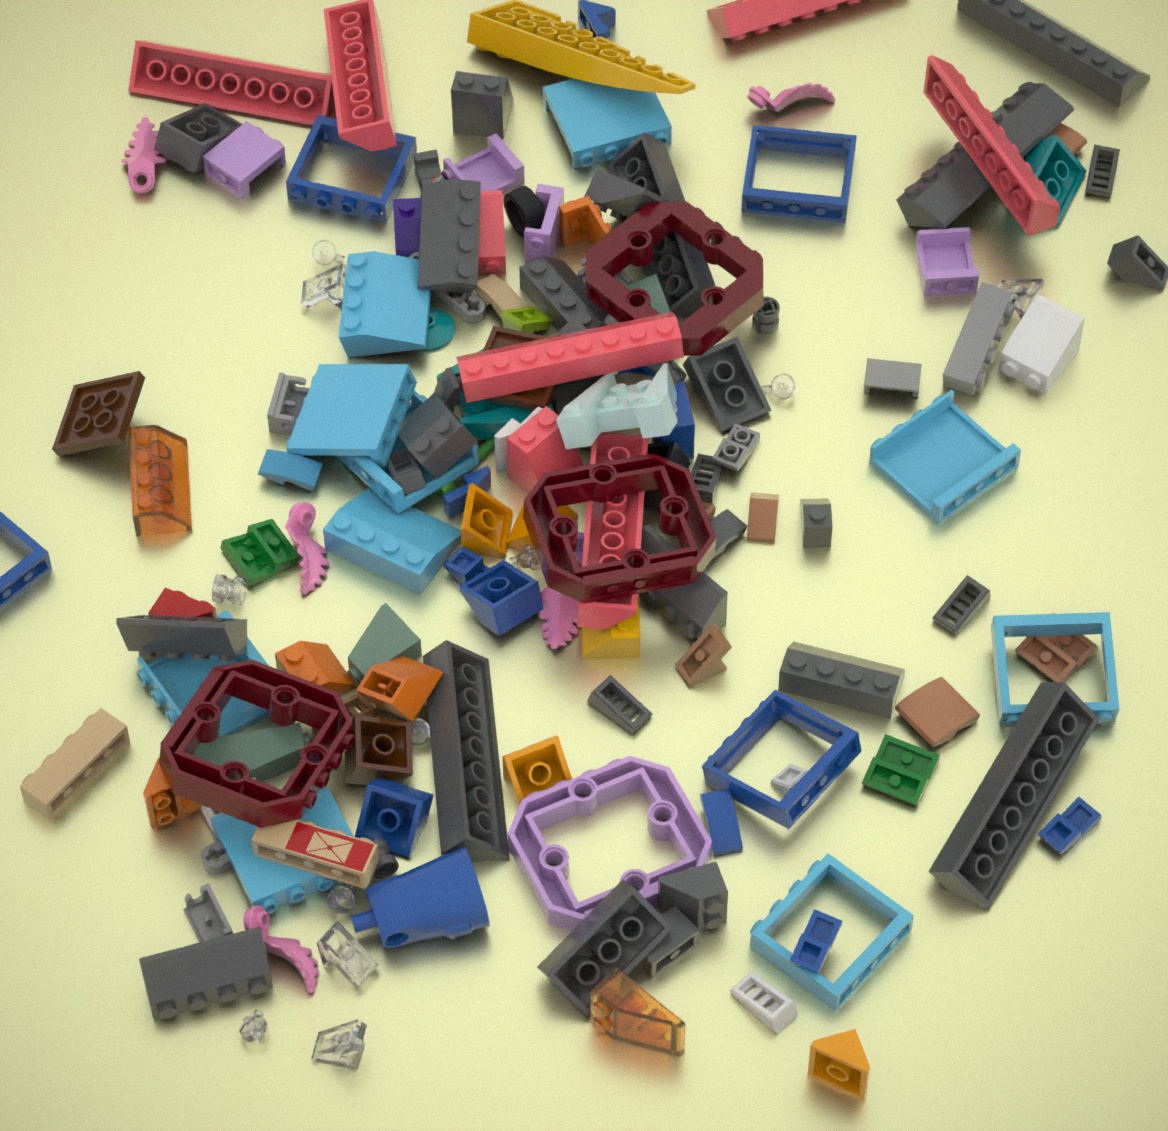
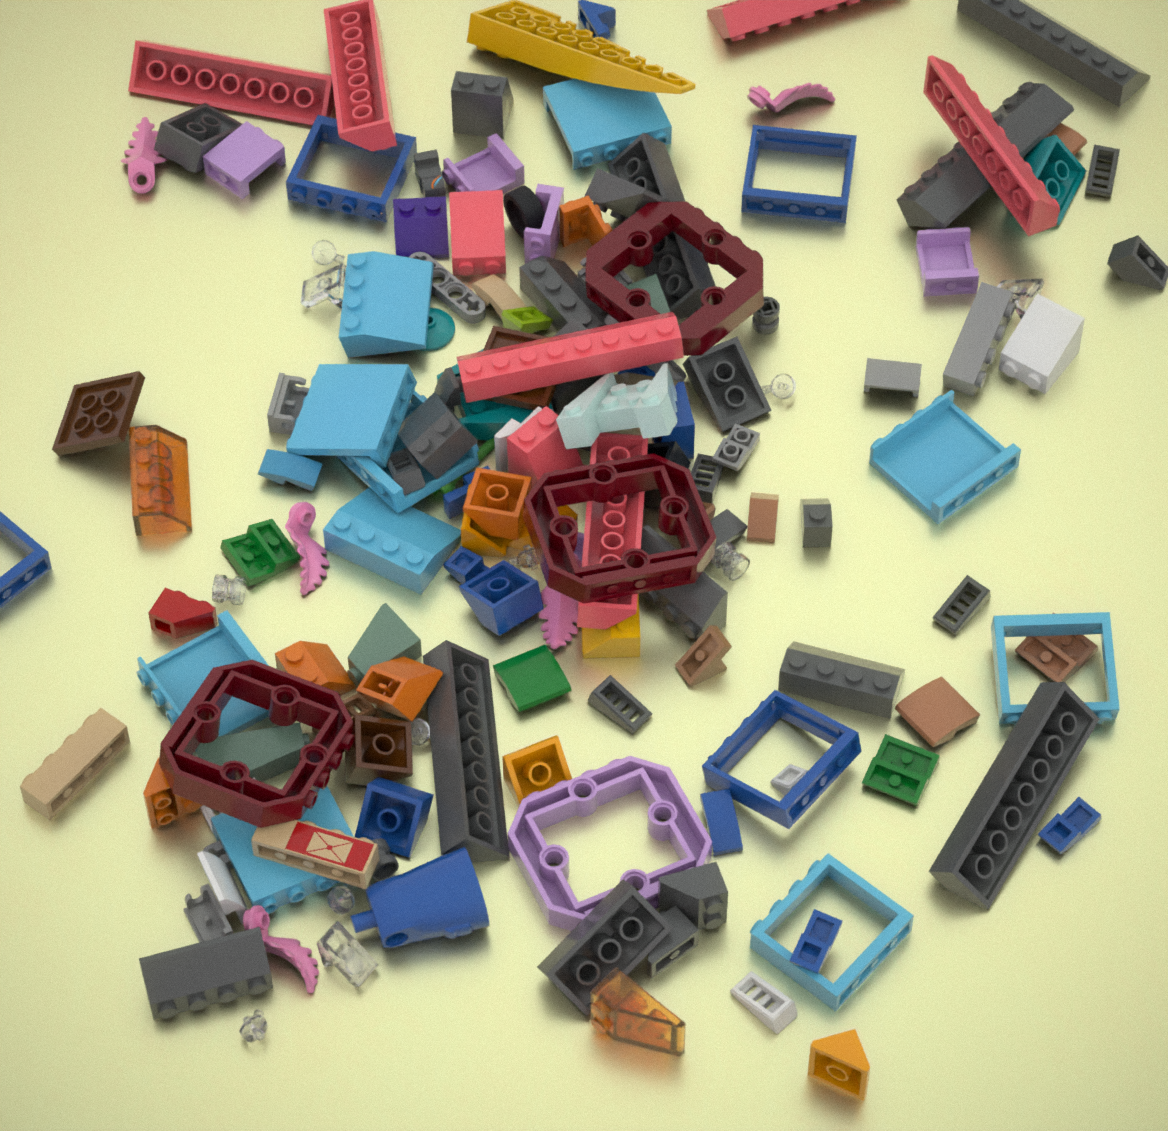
dark grey slope [116,615,247,661] -> none
clear slope [311,1019,367,1069] -> none
dark grey slope [418,179,481,294] -> none
none -> white slope [197,851,248,924]
none -> orange slope [463,467,531,540]
none -> green slope [493,644,572,712]
none -> clear wheel [710,541,750,581]

